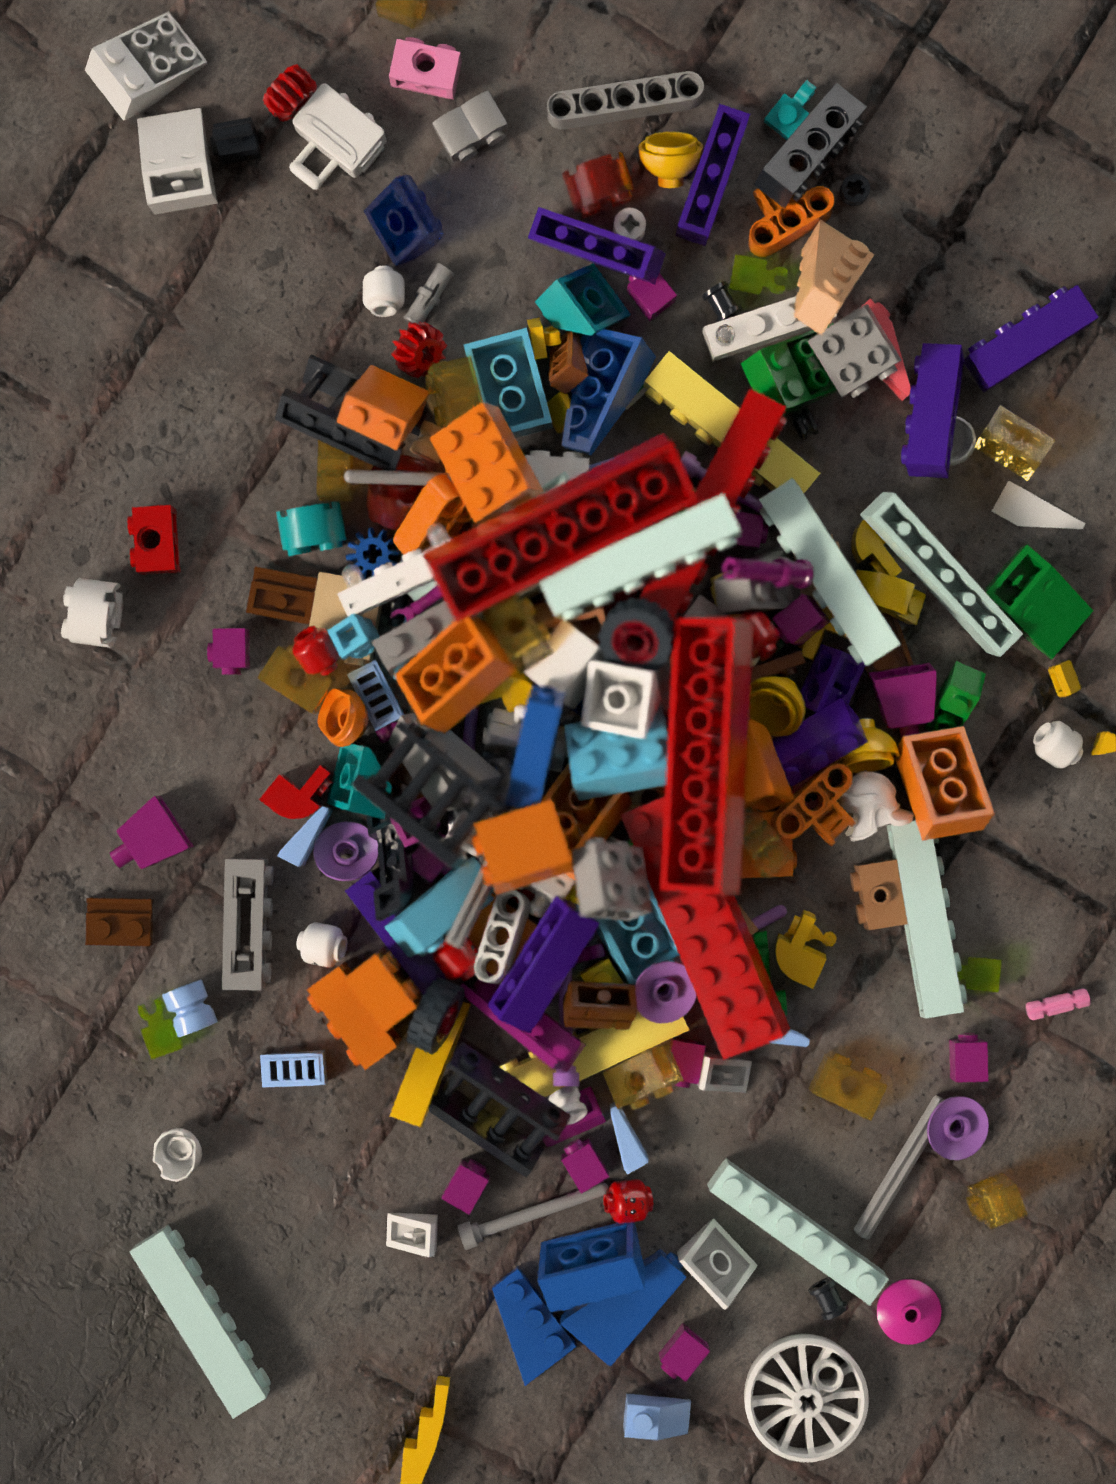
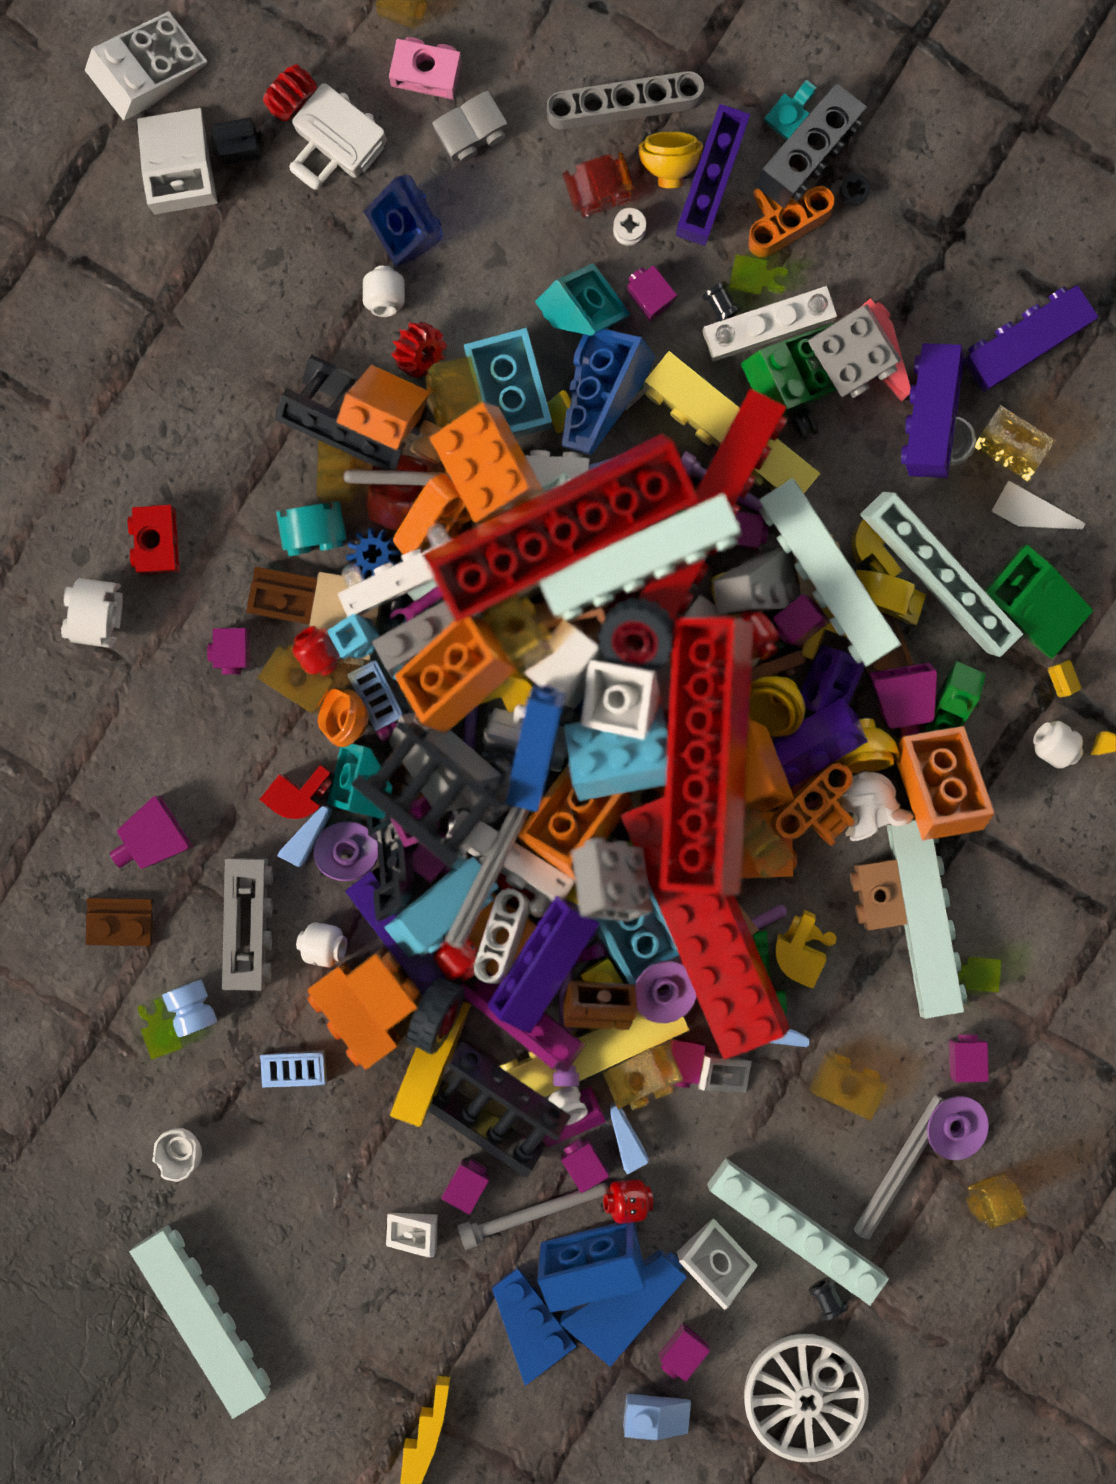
light grey pin [403,263,455,324] -> none
orange brick [471,800,573,895] -> none
yellow tile [527,318,561,360] -> none
dark purple brick [528,207,666,285] -> none
dark orange slope [549,331,589,395] -> none
magenta pin [723,558,814,589] -> none
light nougat wedge [794,220,875,335] -> none
dark pink dish [876,1279,942,1345] -> none
bright pink axle [1026,989,1091,1020] -> none

